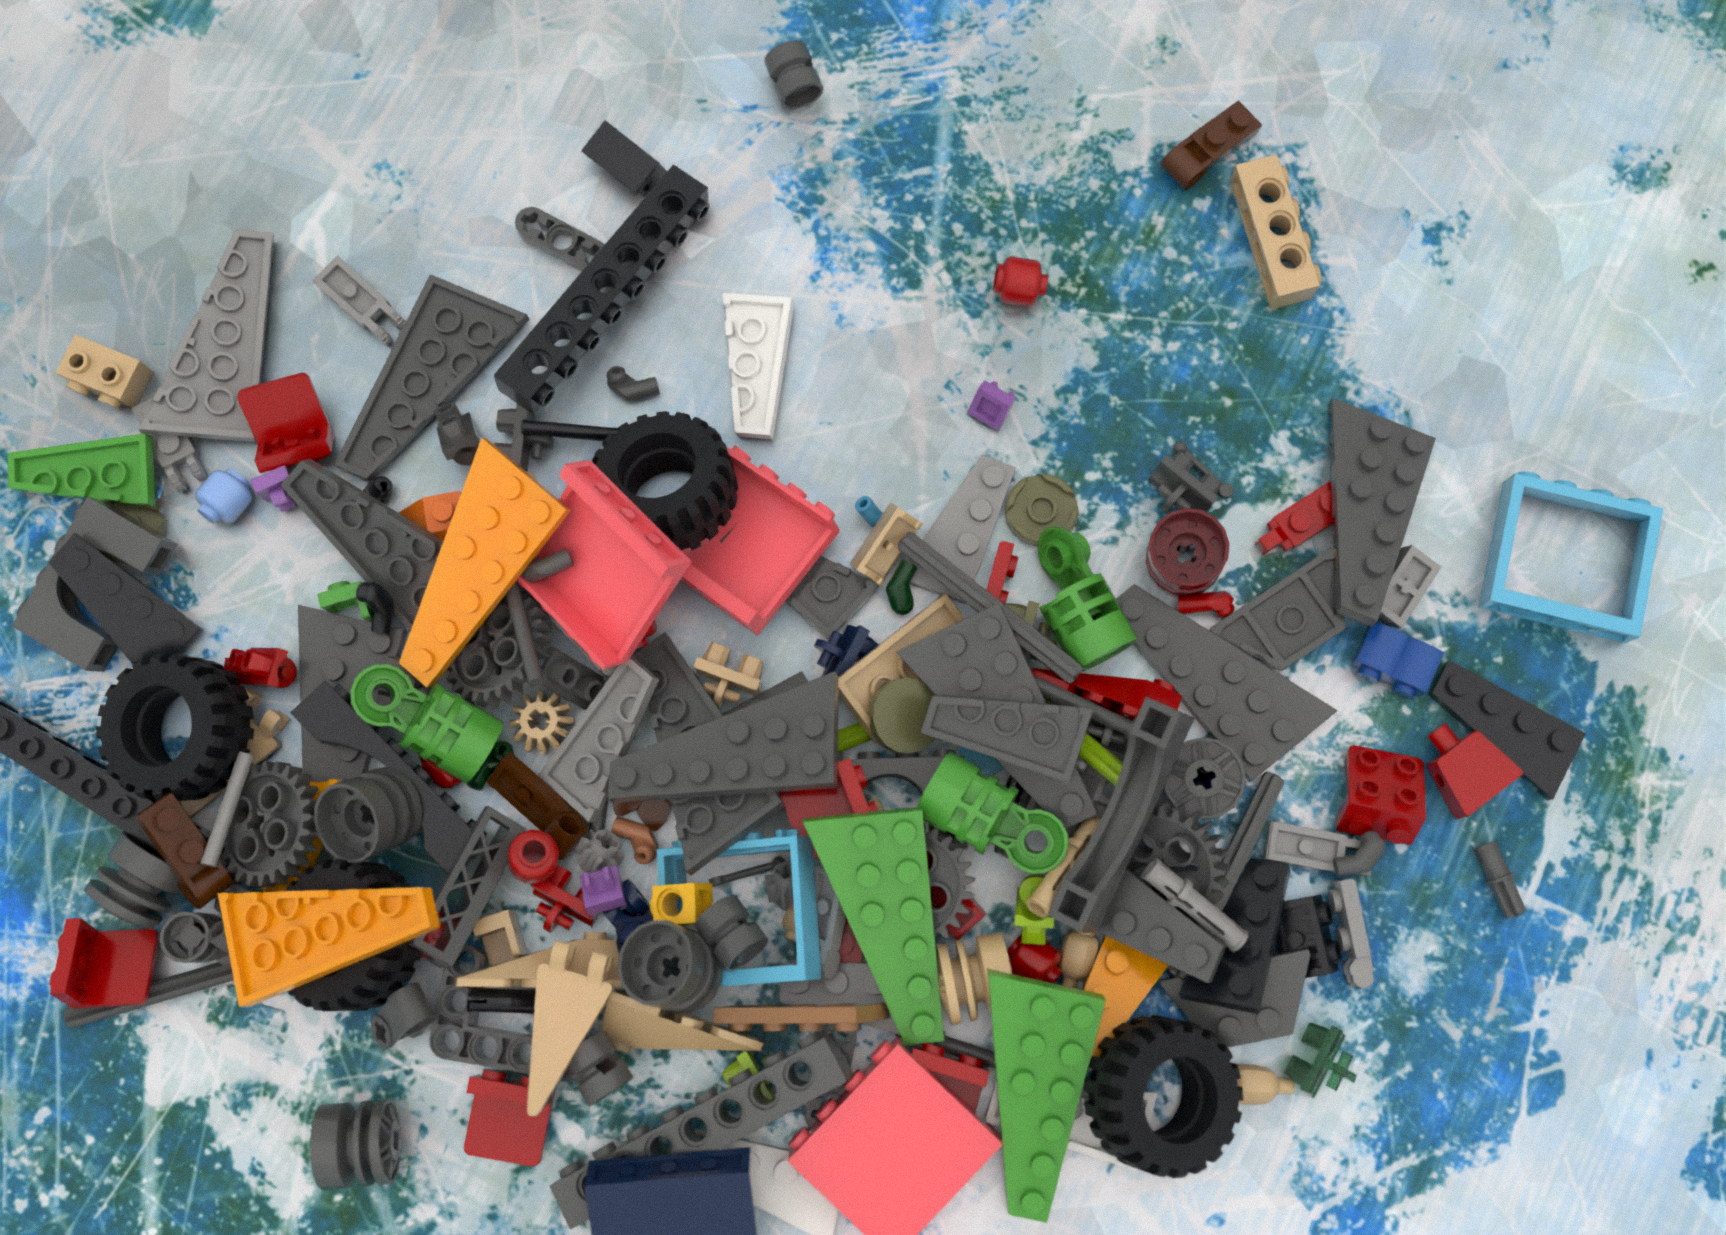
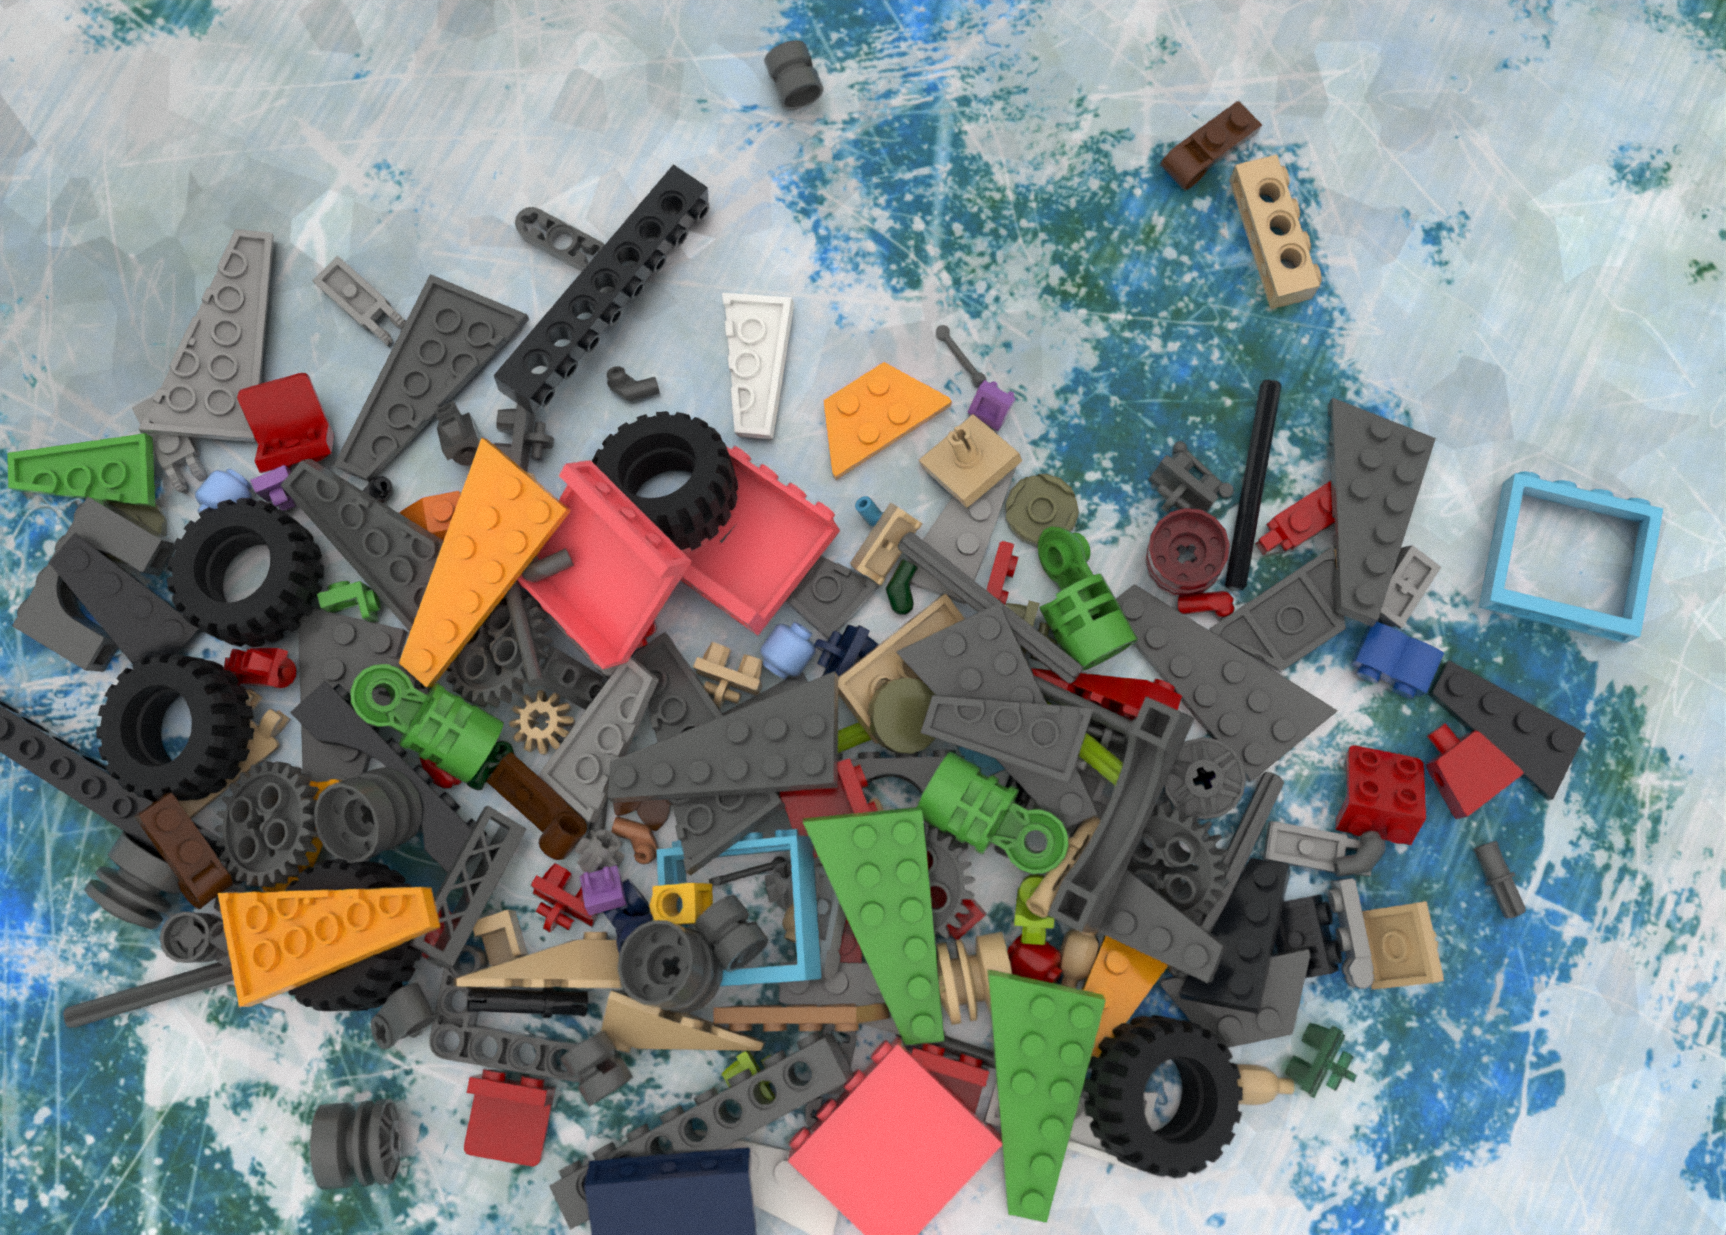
red bracket [50,918,160,1009] -> none
tan brick [55,334,154,410] -> none
light grey bar [200,752,254,868] -> none
black arm [356,582,394,633] -> none
red head [507,830,559,884] -> none
black bar [521,420,618,441] -> none
tan flag [527,941,614,1116] -> none
black hinge [581,120,667,197] -> none
red head [993,256,1048,307] -> none
light grey pin [1142,858,1249,952] -> none
none -> black tyre [167,498,324,647]
none -> light blue head [760,621,816,679]
none -> light orange wing [823,362,952,480]
none -> tan tile [919,414,1022,508]
none -> dark grey hinge [936,325,986,386]
none -> black axle [1225,379,1281,590]
none -> tan tile [1362,901,1444,990]

